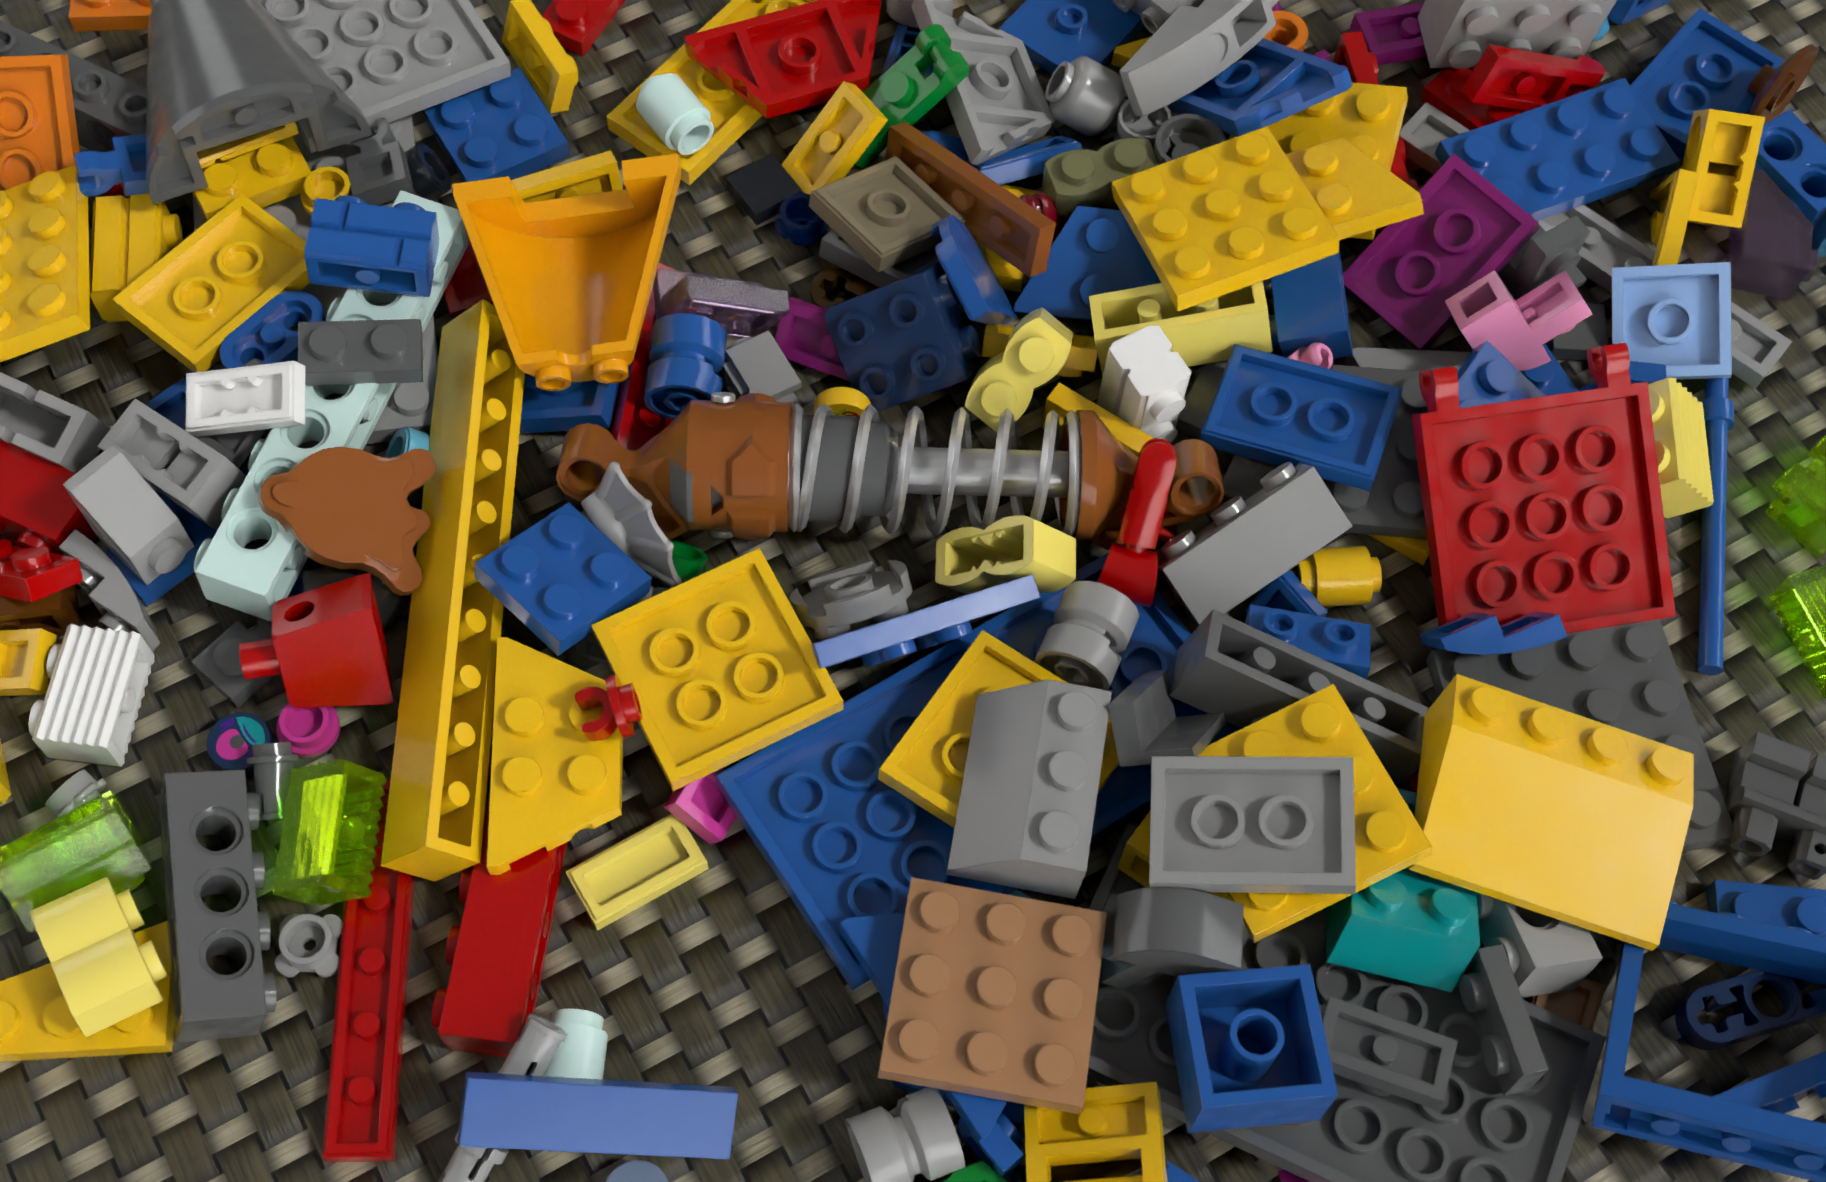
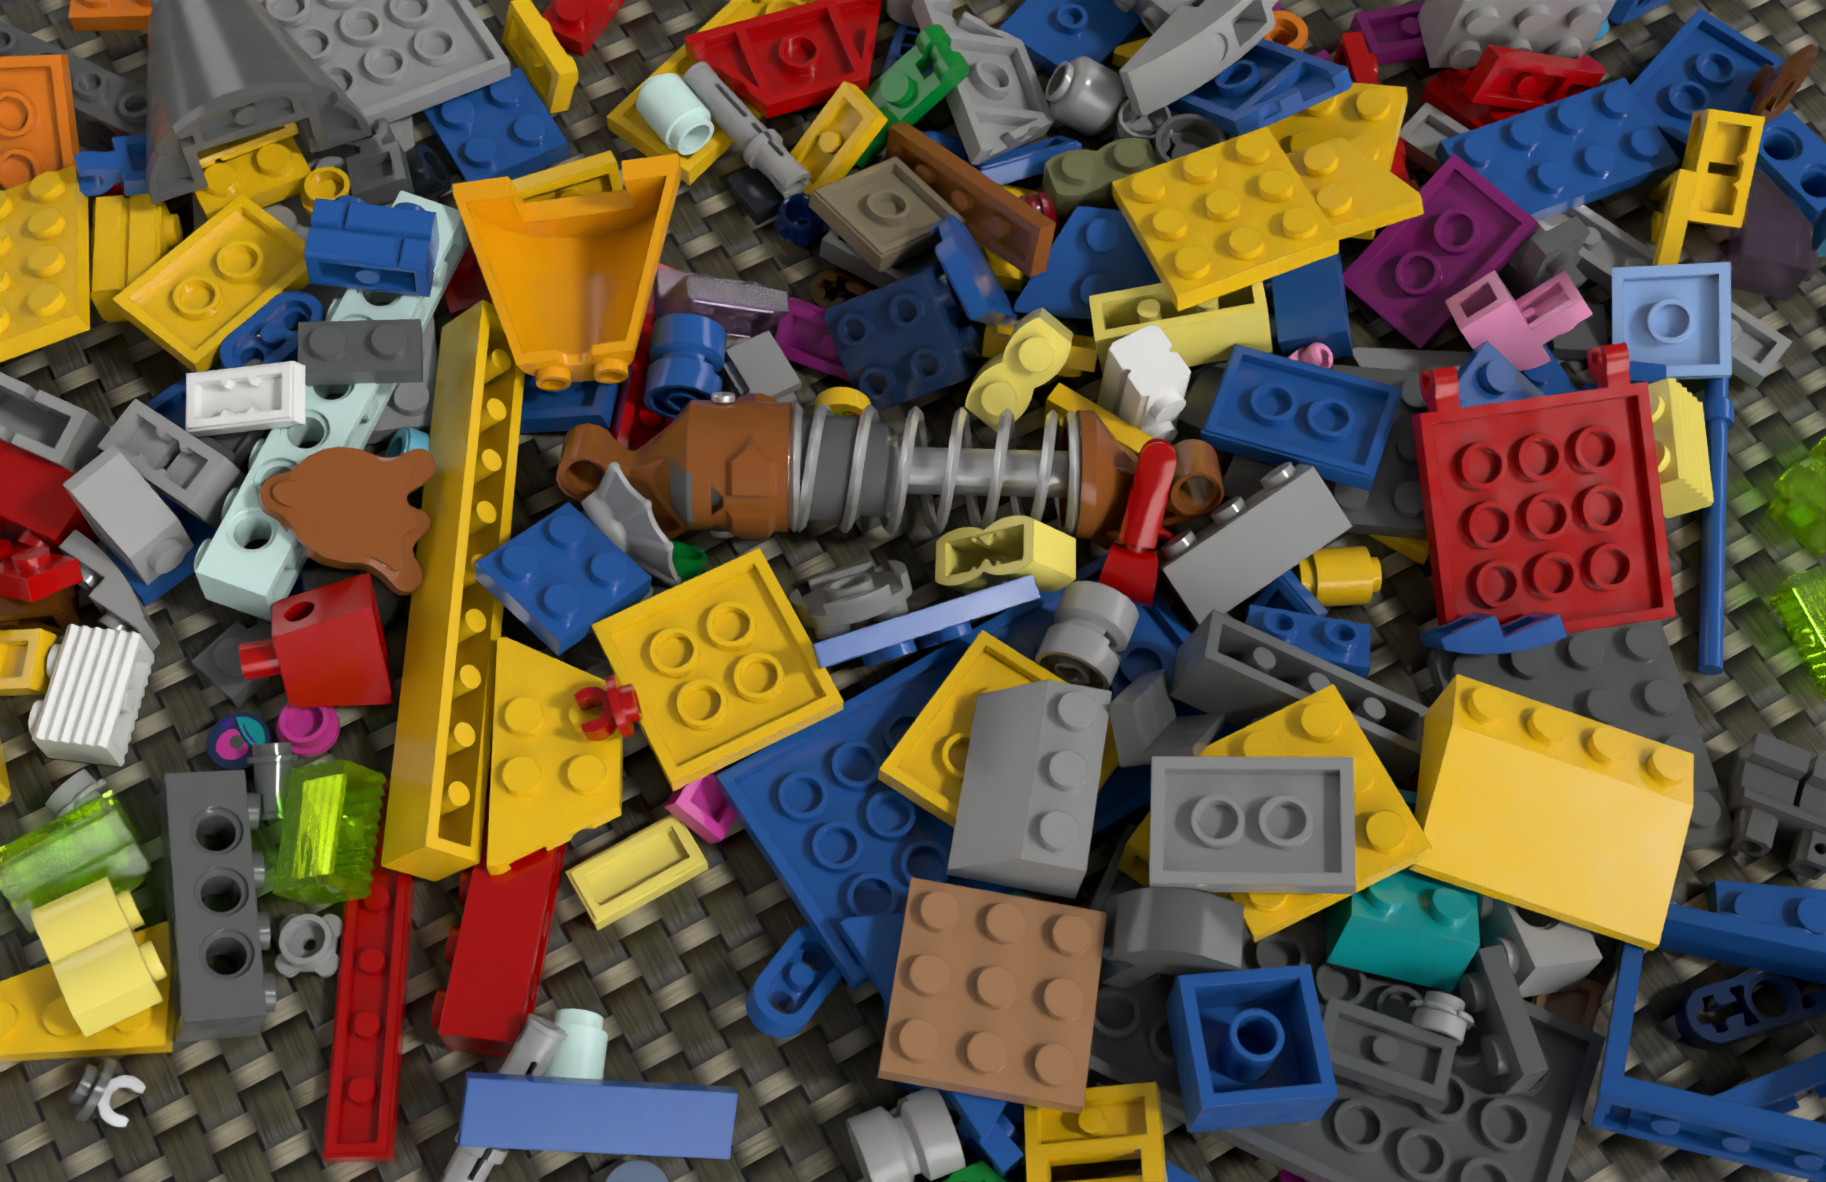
none -> dark grey plate [67,1057,146,1128]
none -> light grey pin [682,61,811,200]
none -> blue plate [746,925,842,1038]
none -> light grey plate [1408,991,1474,1046]

